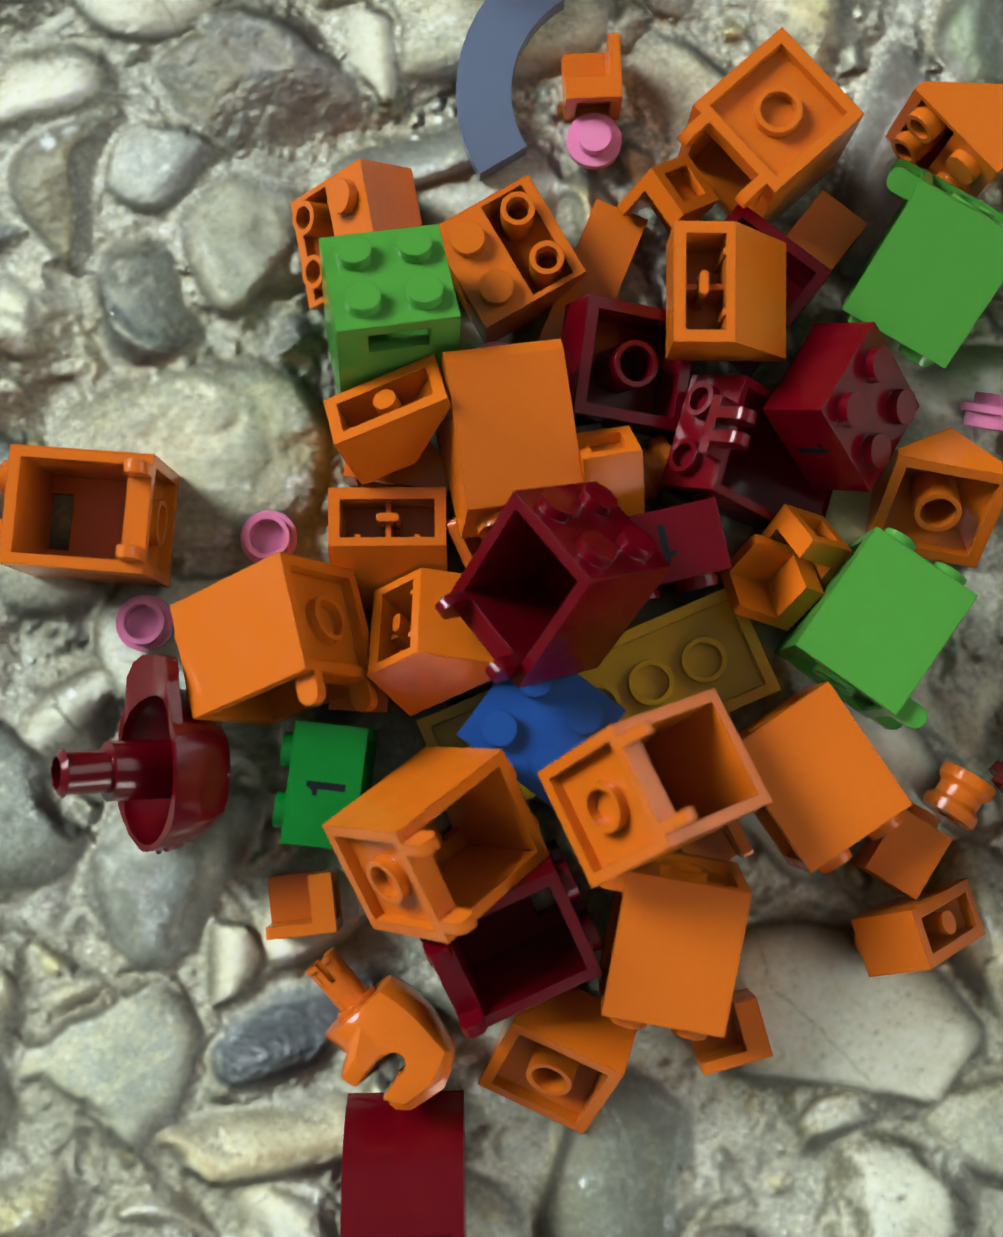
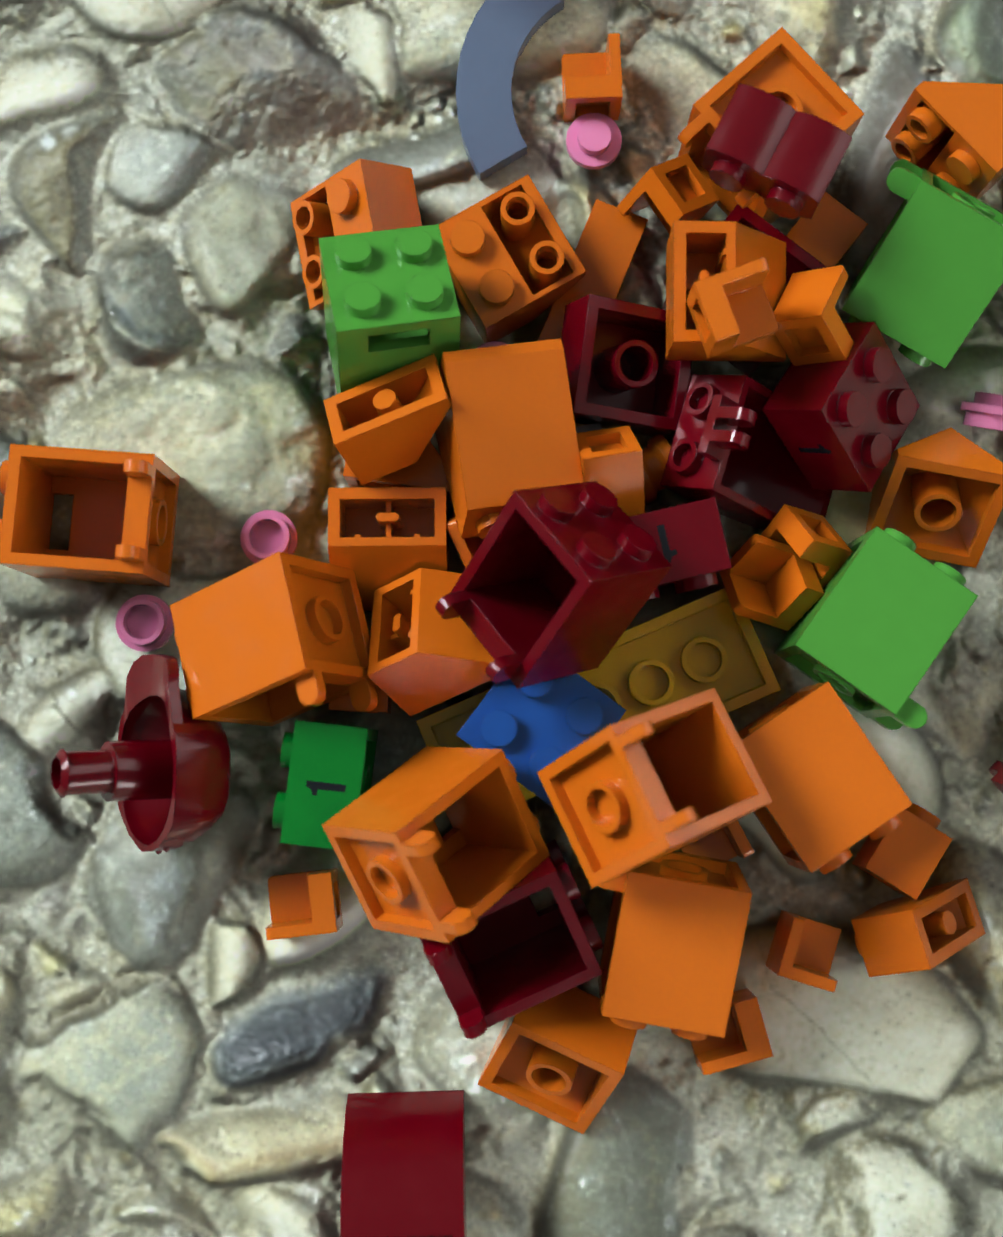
orange piece [305,947,456,1110] -> none
orange wheel [921,761,997,832] -> none
none -> orange panel [686,258,778,358]
none -> dark red brick [701,84,853,219]
none -> orange panel [766,910,842,993]
none -> orange panel [773,265,854,366]

